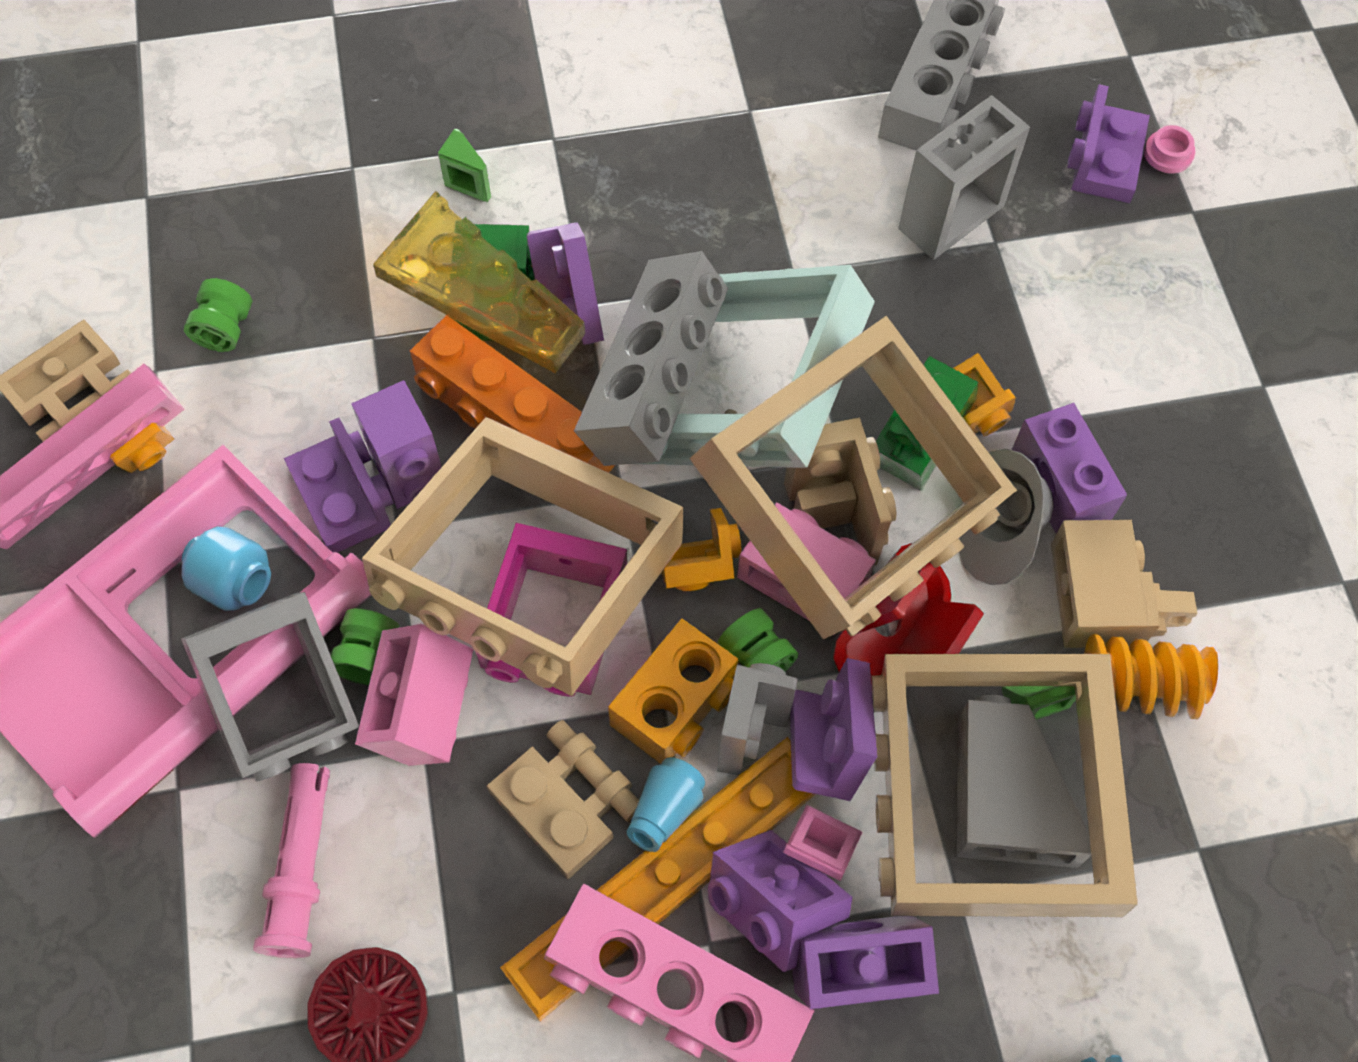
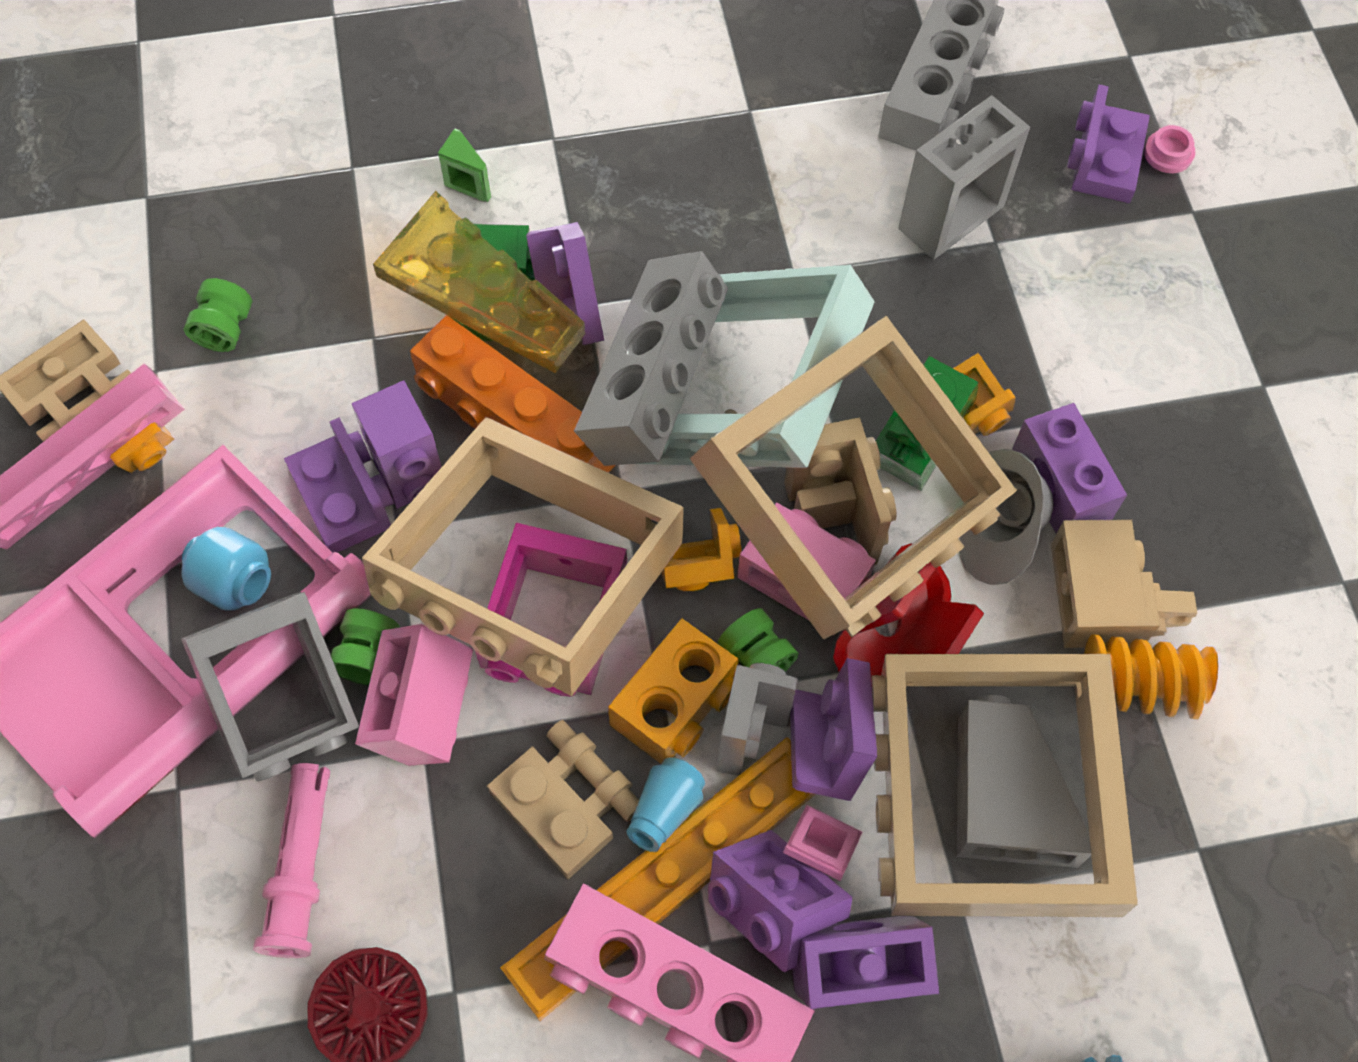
bright green slope [1002,686,1076,720] -> none

